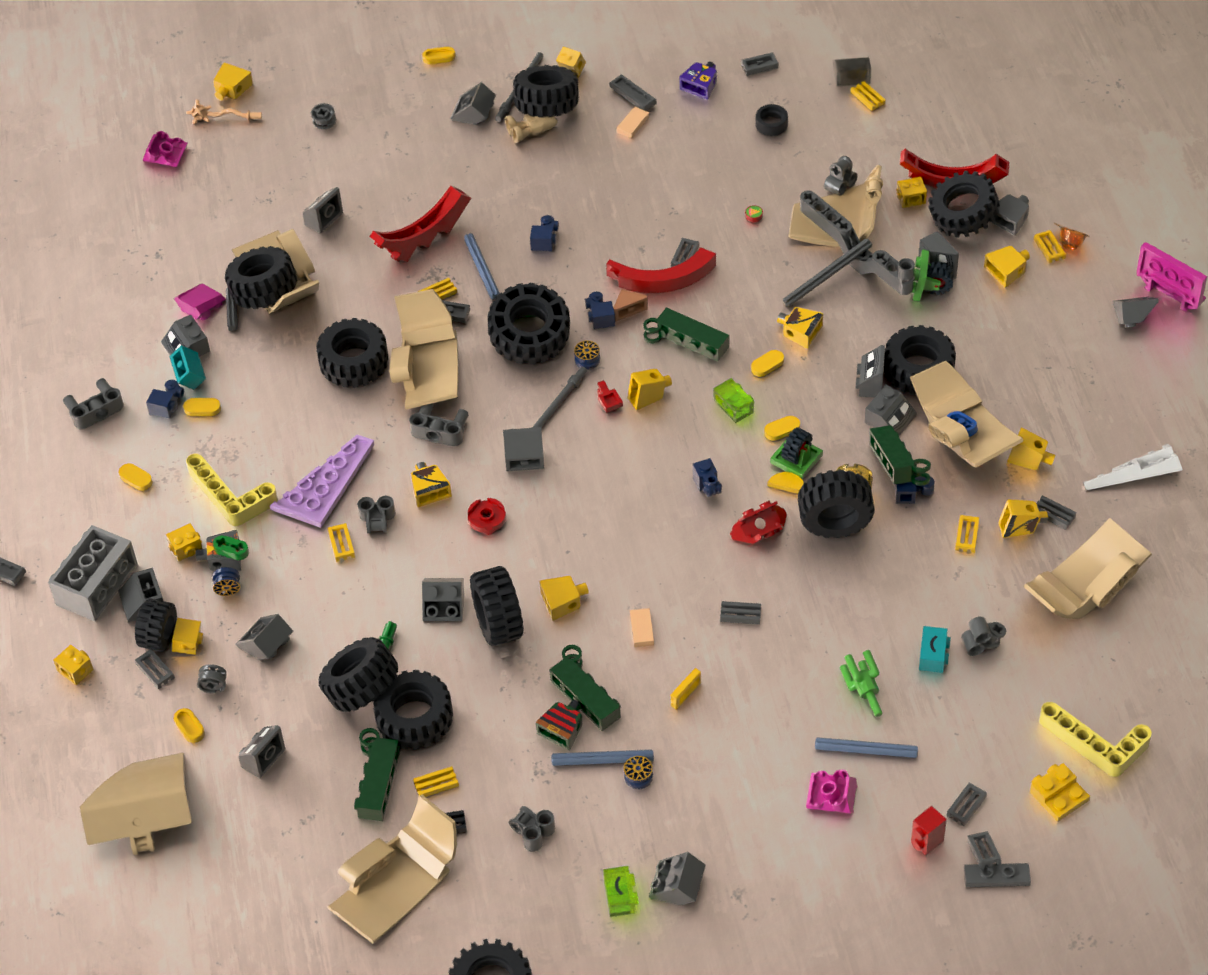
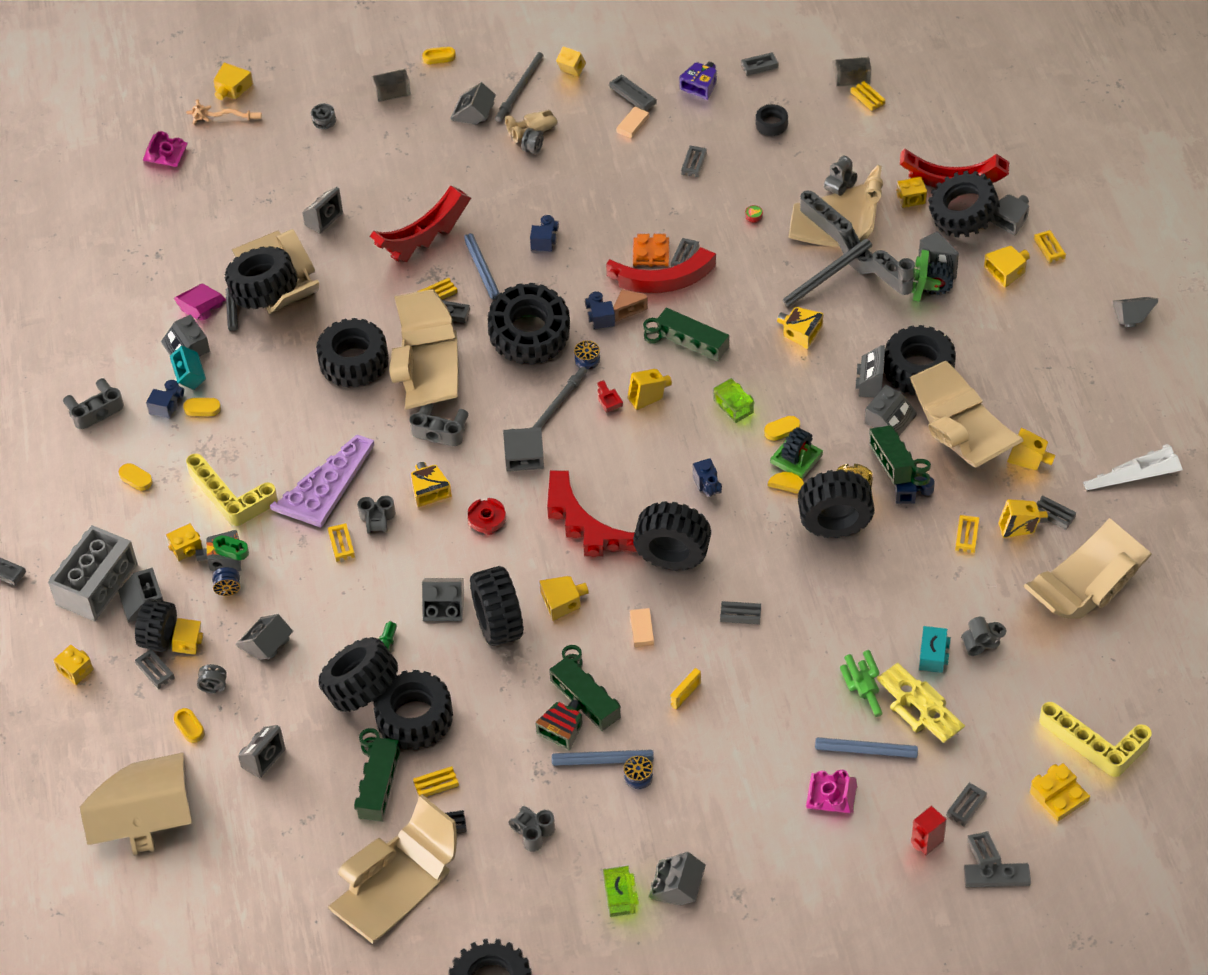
black tyre [513,65,579,118] -> none
red piece [730,500,787,544] -> none
yellow tile [751,350,784,377] -> none
blue plate [947,411,978,437] -> none
clear orange piece [1054,222,1090,250] -> none
dark pink plate [1137,242,1207,311] -> none
none -> clear smoke slope [371,69,411,102]
none -> dark grey wheel [521,128,544,154]
none -> red arch [547,470,636,557]
none -> orange plate [633,234,669,267]
none -> black tyre [633,501,711,571]
none -> dark grey tile [681,146,707,177]
none -> light yellow piece [876,663,965,743]

